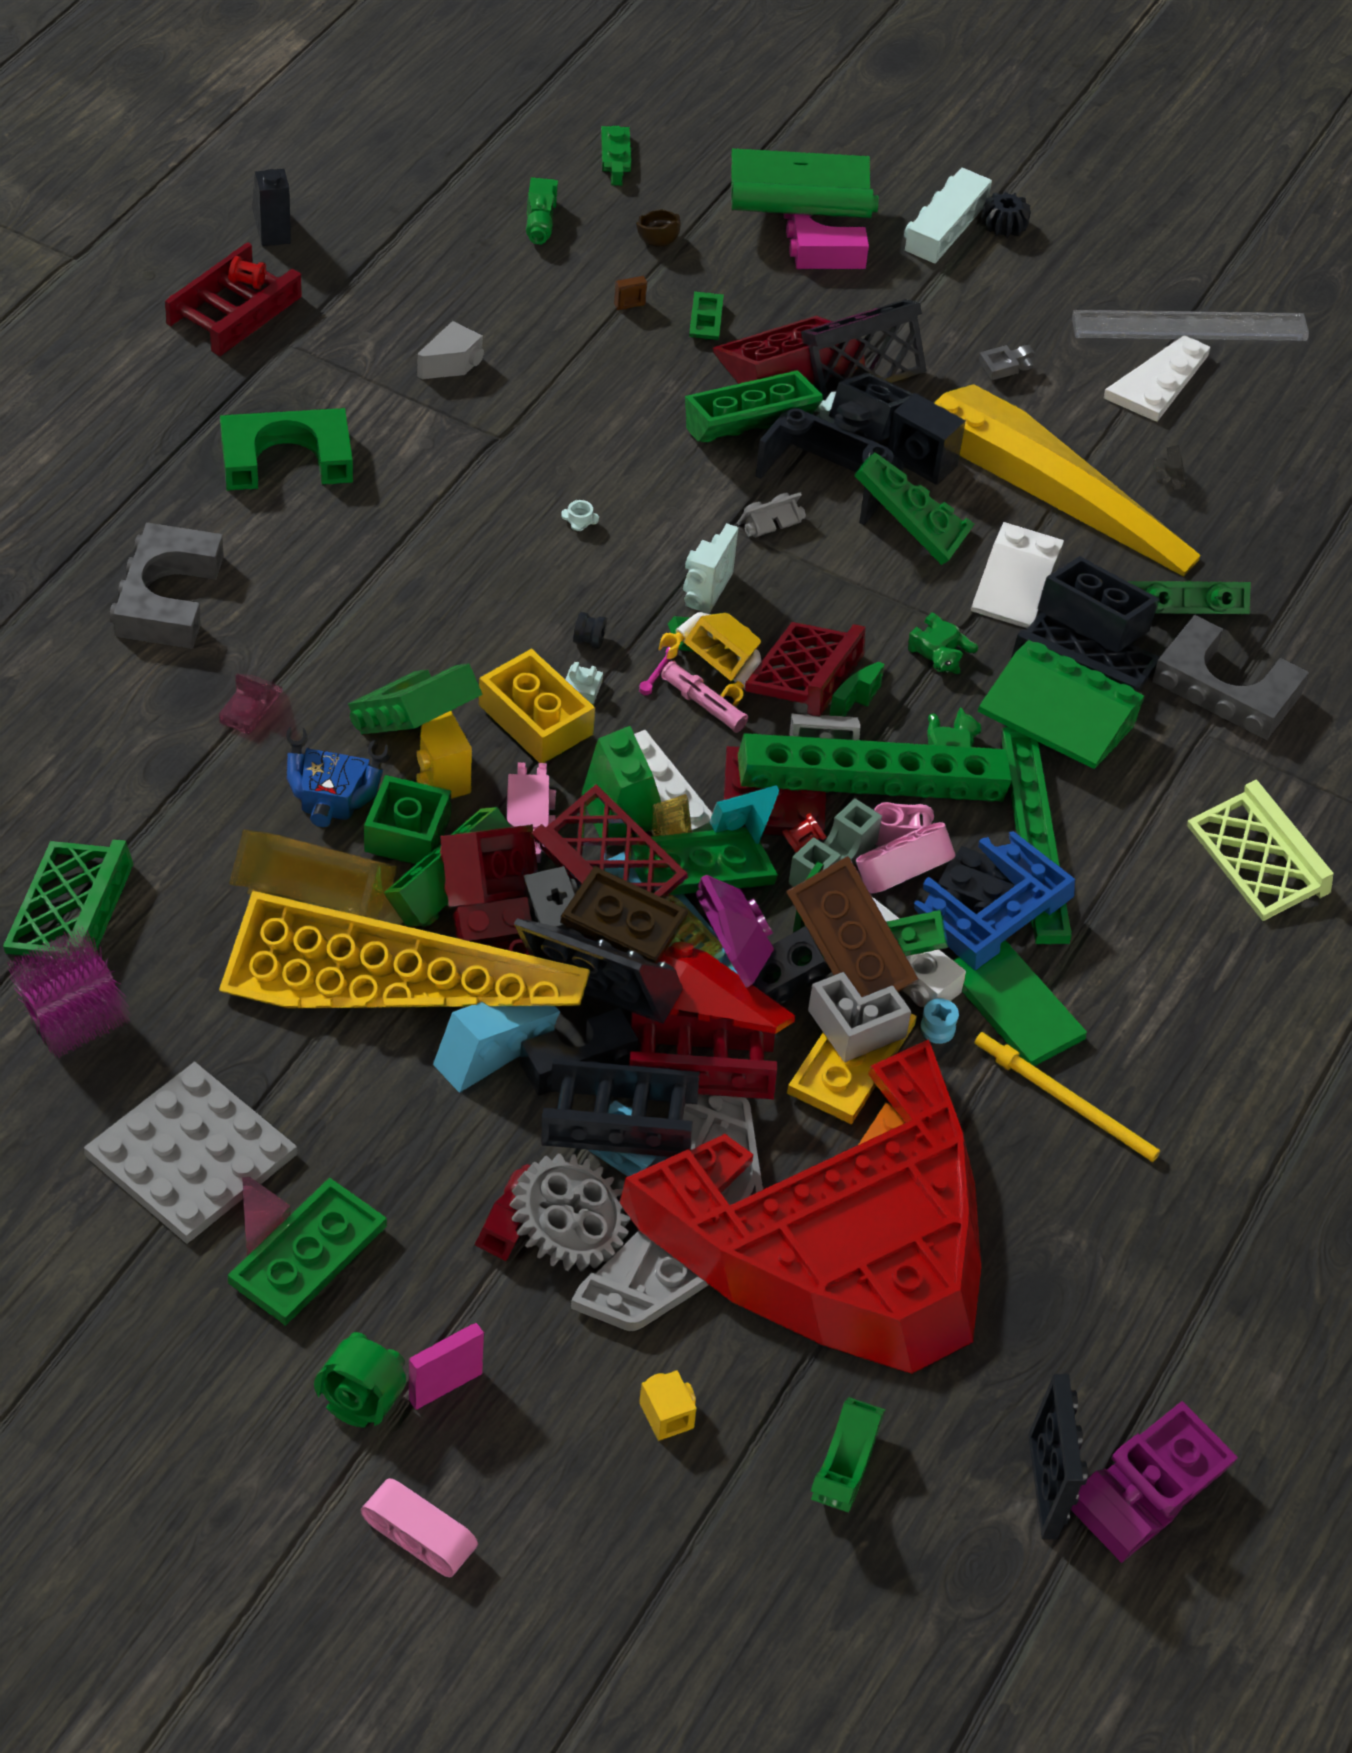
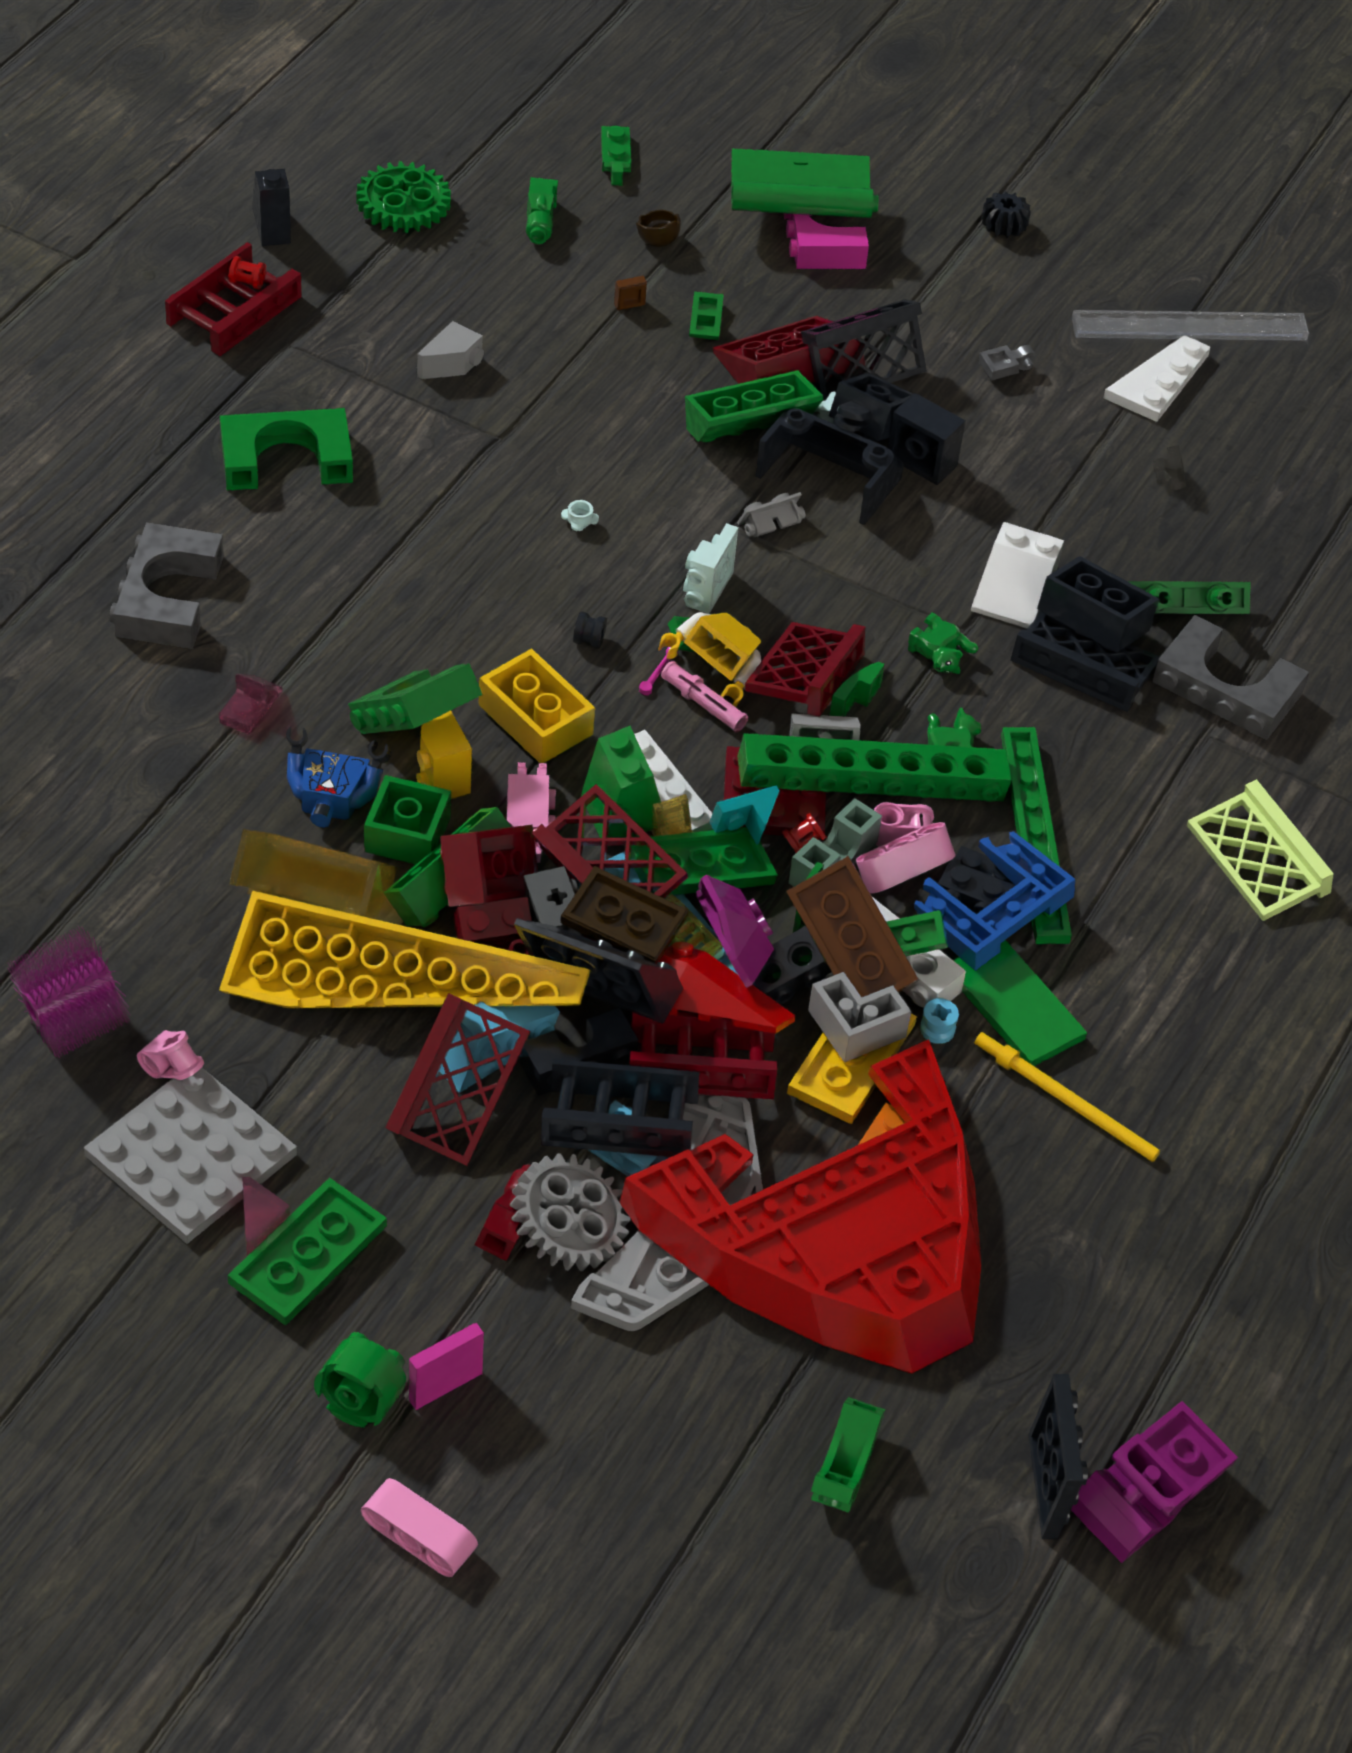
green fence [3,839,134,966] -> none
light aqua tile [565,662,603,704] -> none
yellow brick [639,1370,697,1441] -> none
green wing [854,453,975,565] -> none
light aqua brick [904,168,992,263] -> none
yellow wedge [934,384,1201,577] -> none
green slope [977,640,1145,769] -> none
none -> bright pink piece [137,1030,204,1080]
none -> green gear [356,161,451,233]
none -> dark red fence [385,993,531,1166]

